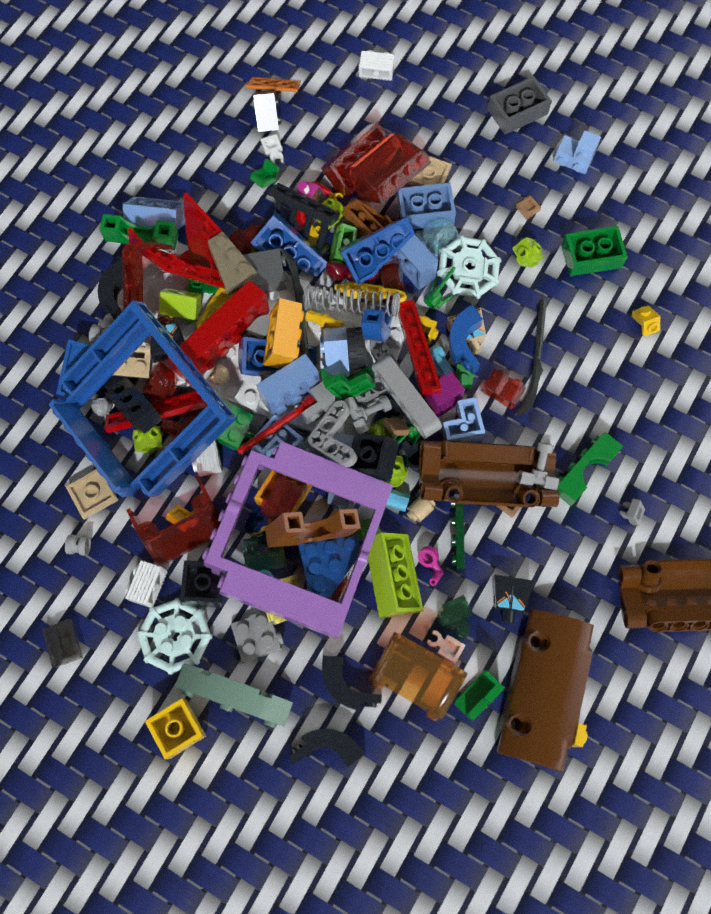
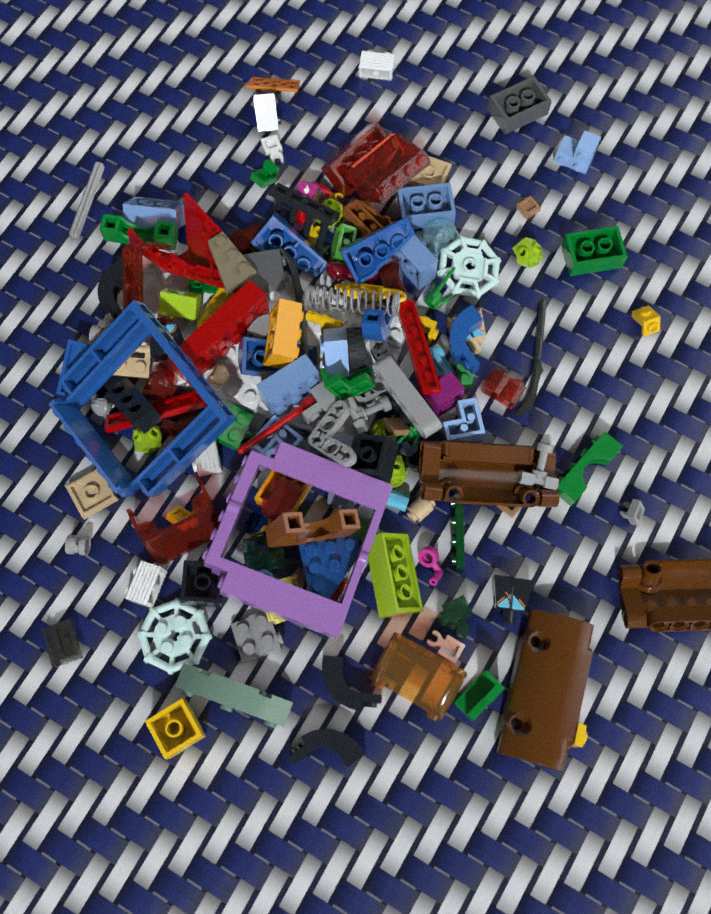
none -> light grey axle [69,162,105,239]

